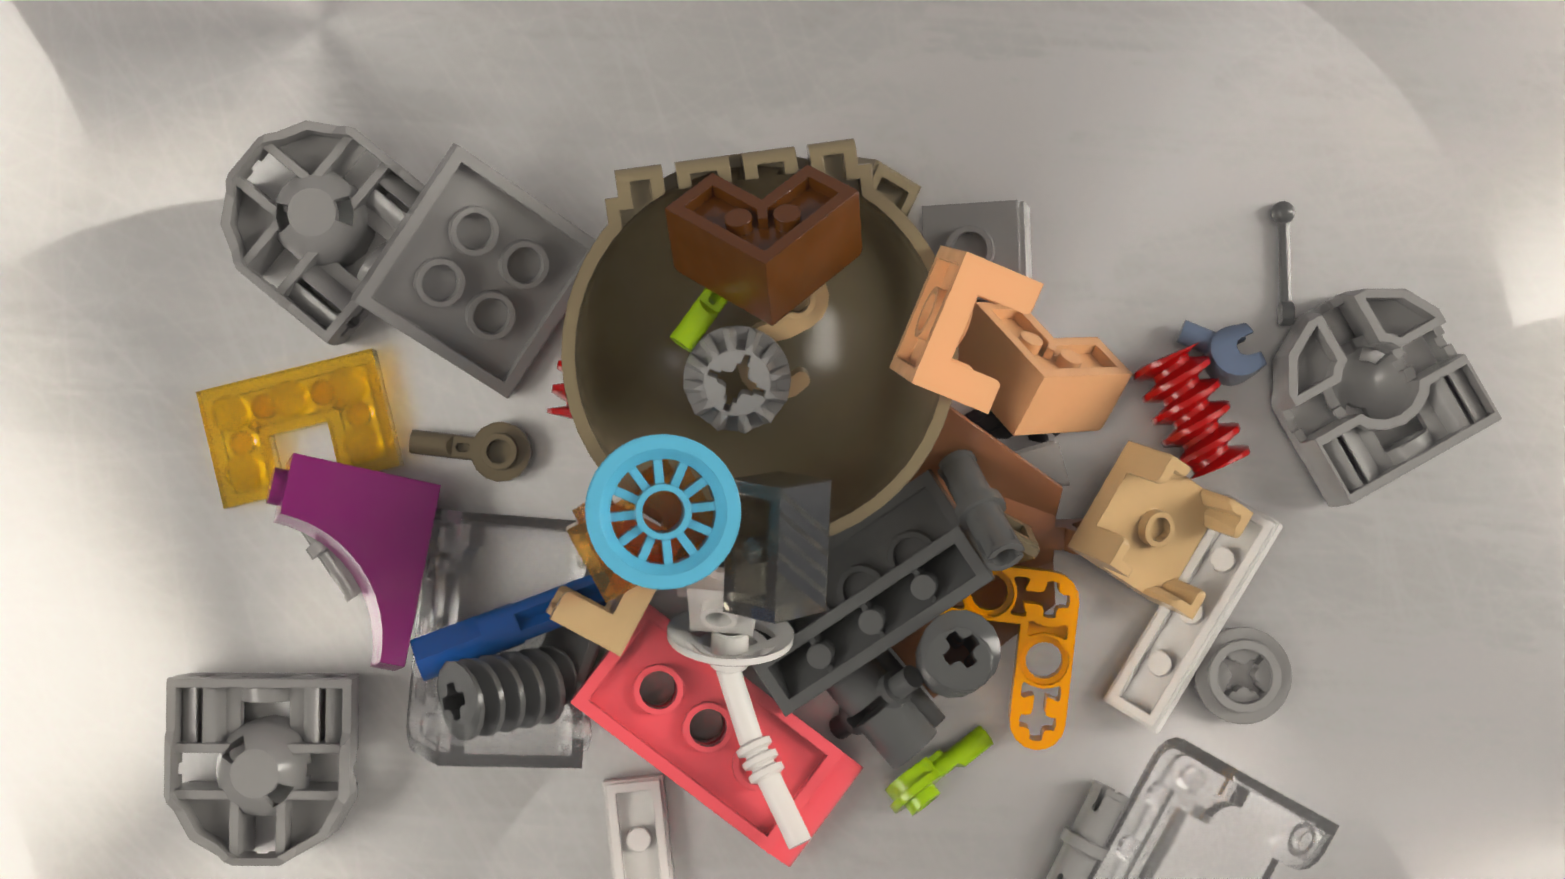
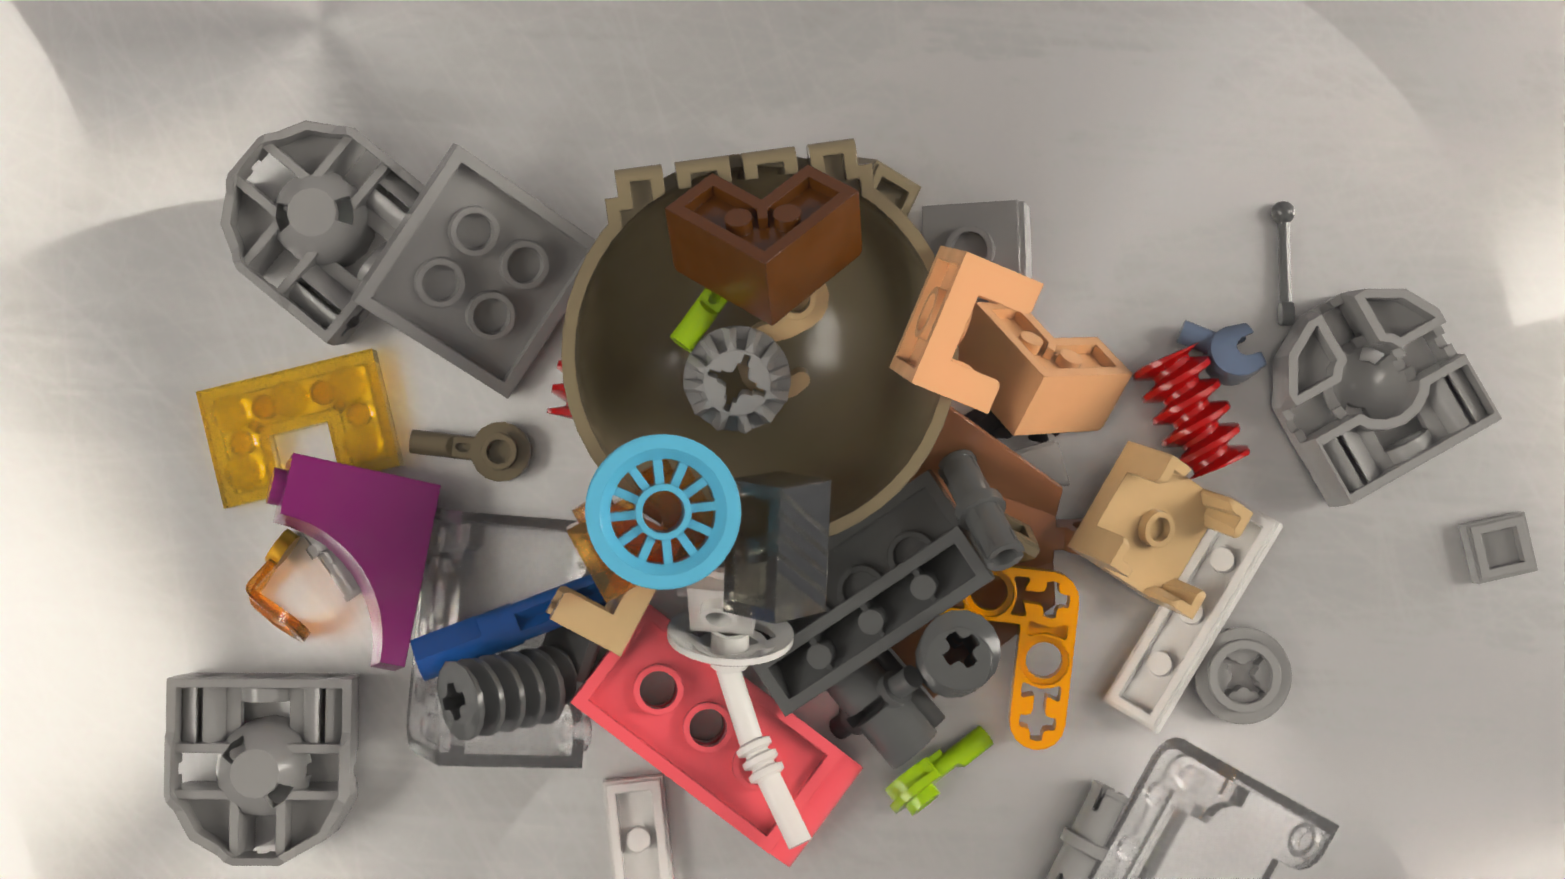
none -> clear orange piece [246,529,311,642]
none -> light grey tile [1458,512,1538,584]

